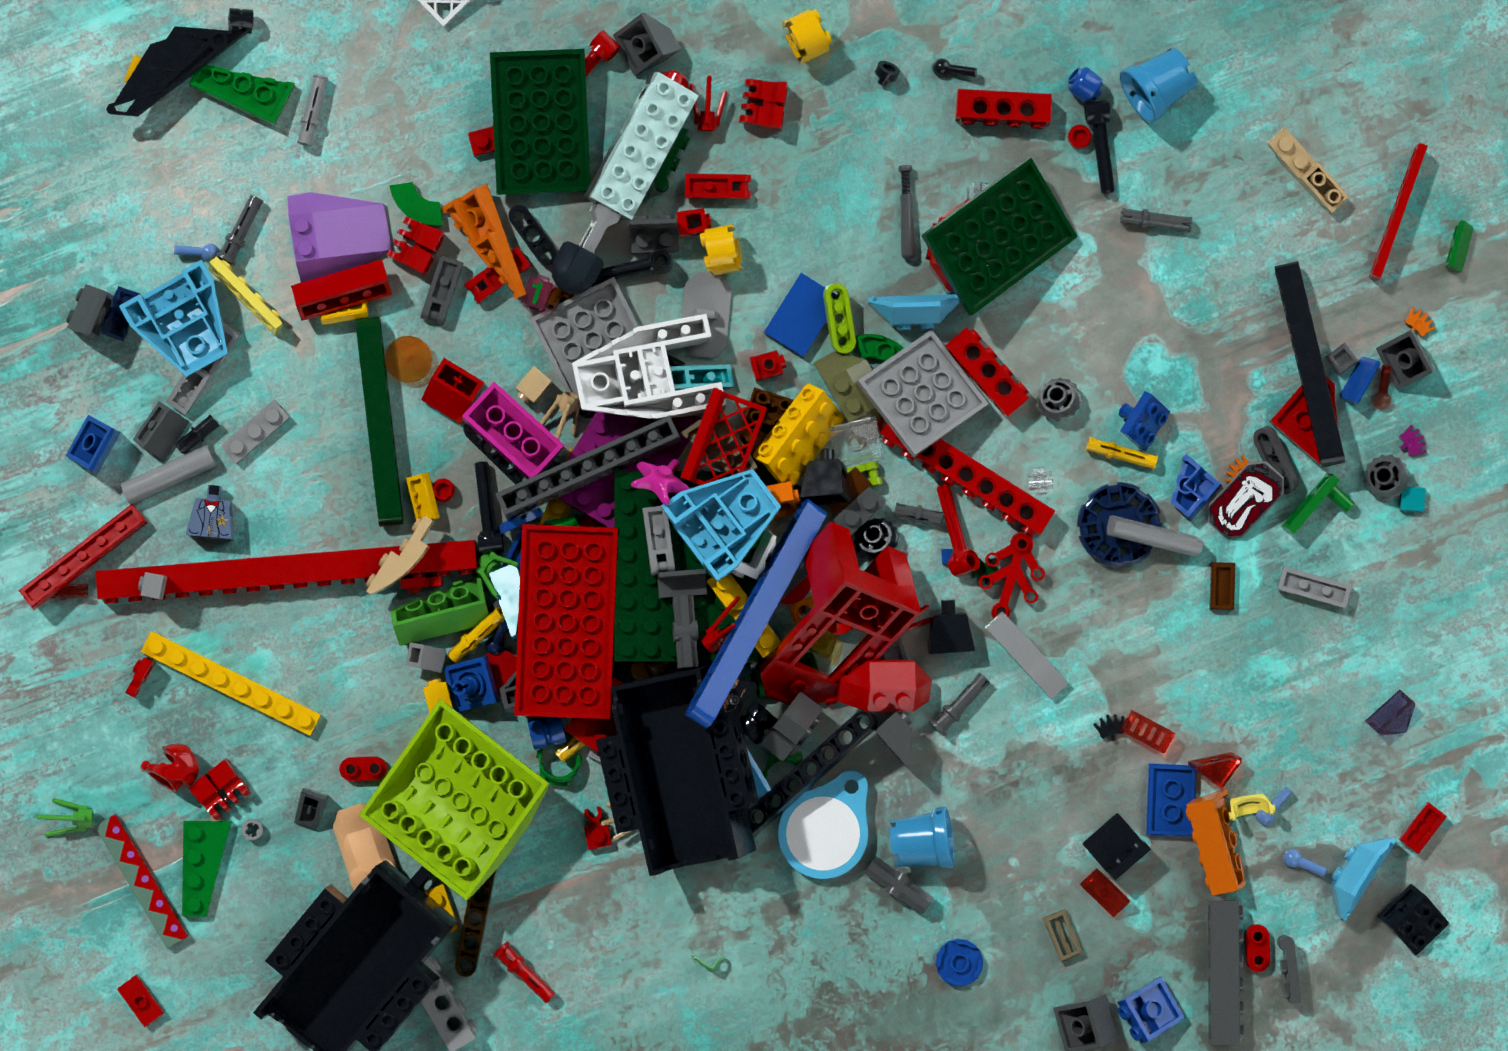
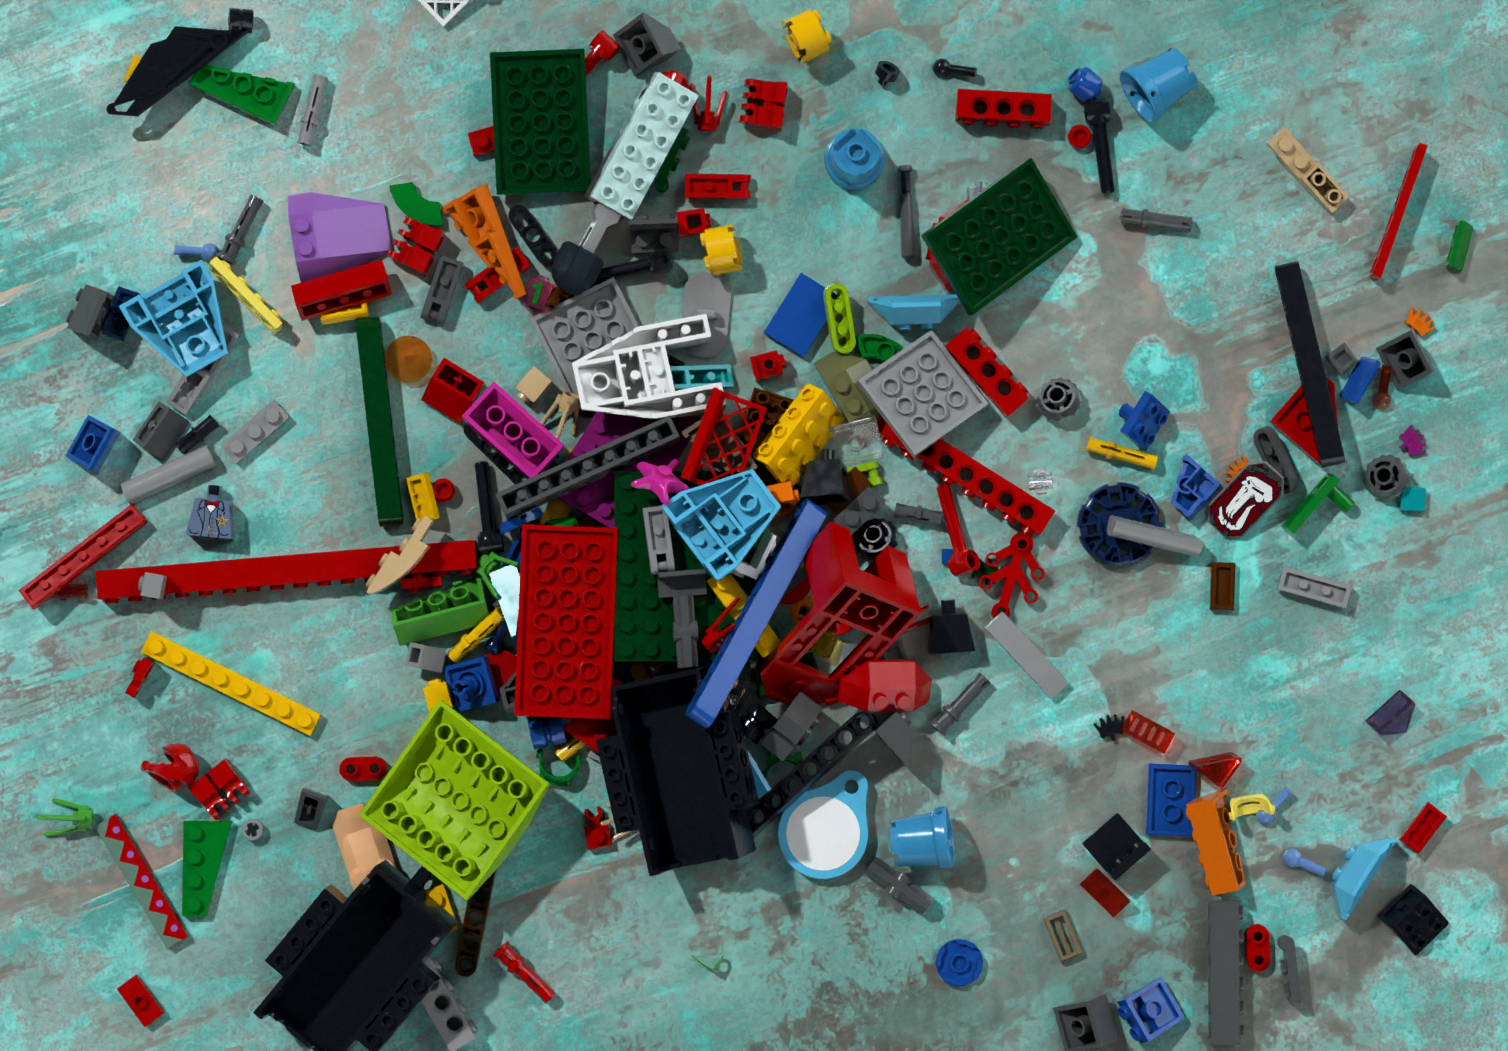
none -> dark azure piece [824,128,886,190]

